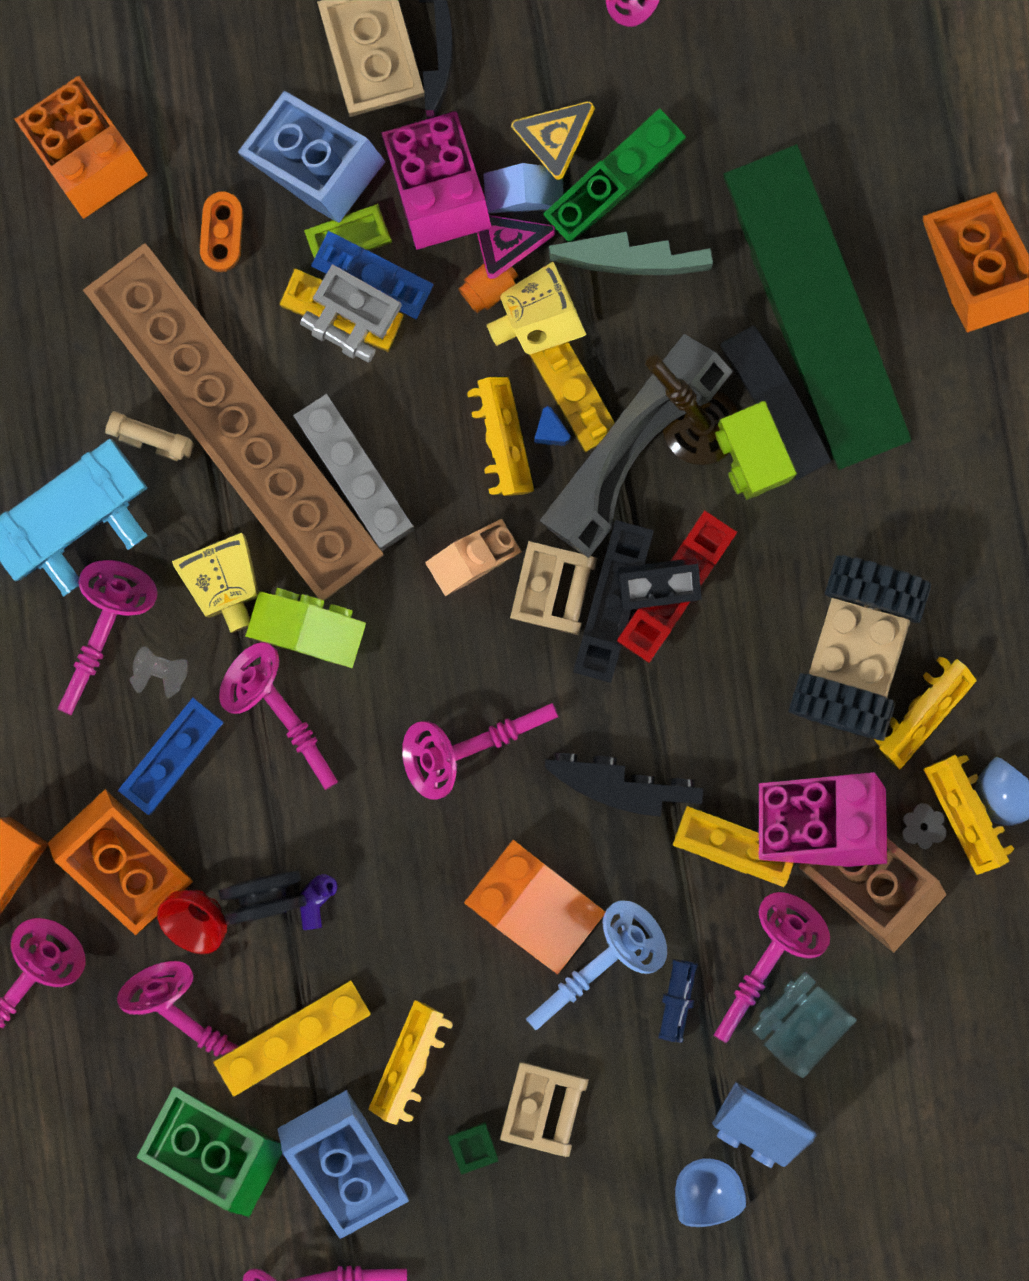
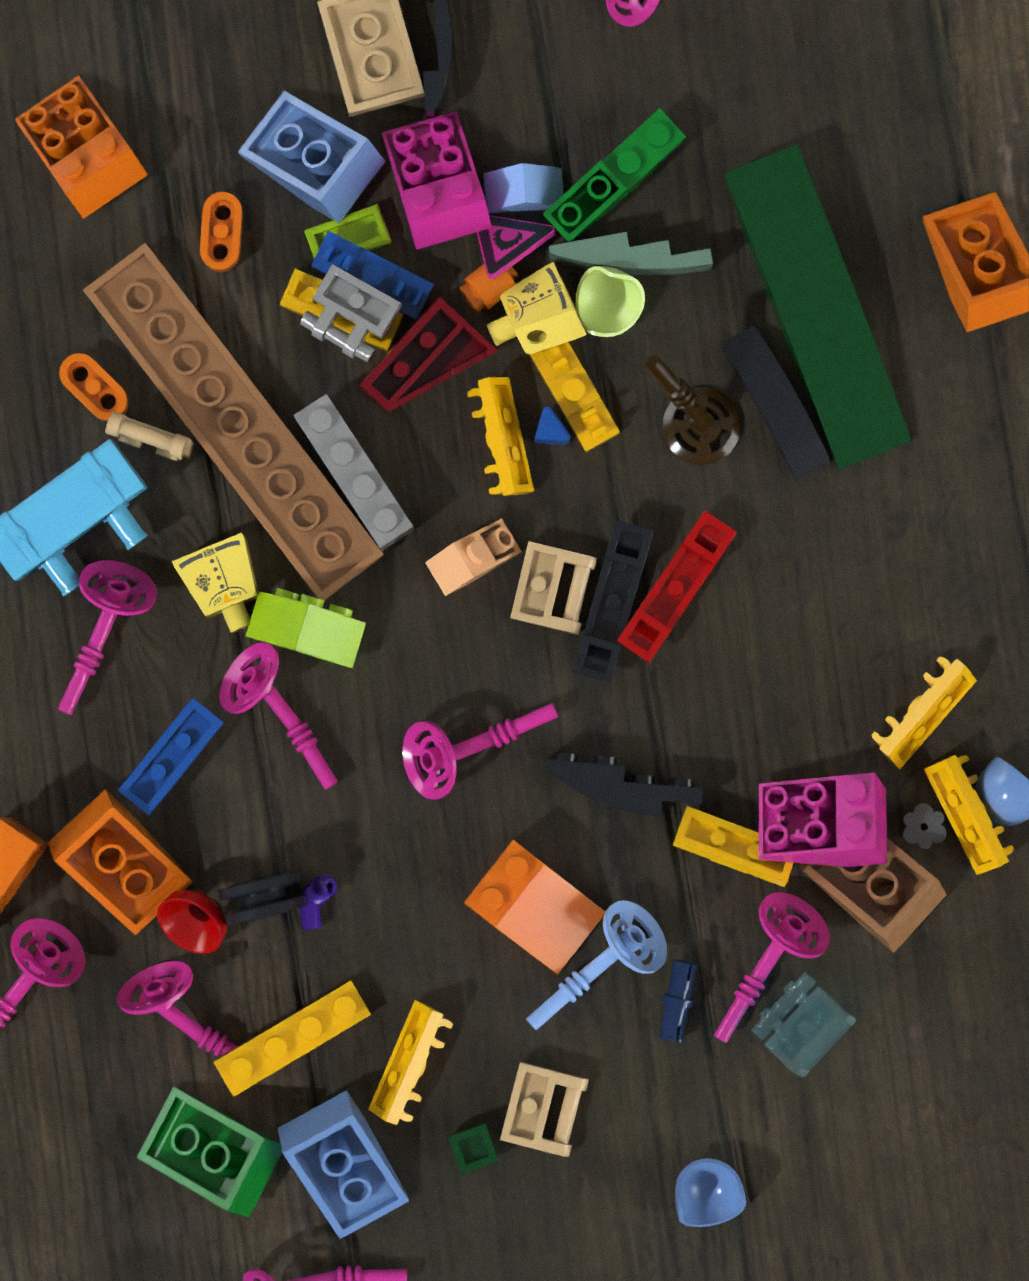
clear piece [130,646,188,698] -> none
black piece [511,101,595,180] -> none
dark grey arch [540,334,733,558] -> none
black piece [618,558,702,610] -> none
medium blue slope [712,1082,816,1168] -> none
lime brick [715,401,796,500] -> none
plate [788,555,932,741] -> none
none -> orange plate [59,353,129,422]
none -> dark red wedge [357,297,498,412]
none -> yellowish green helmet [575,266,645,337]

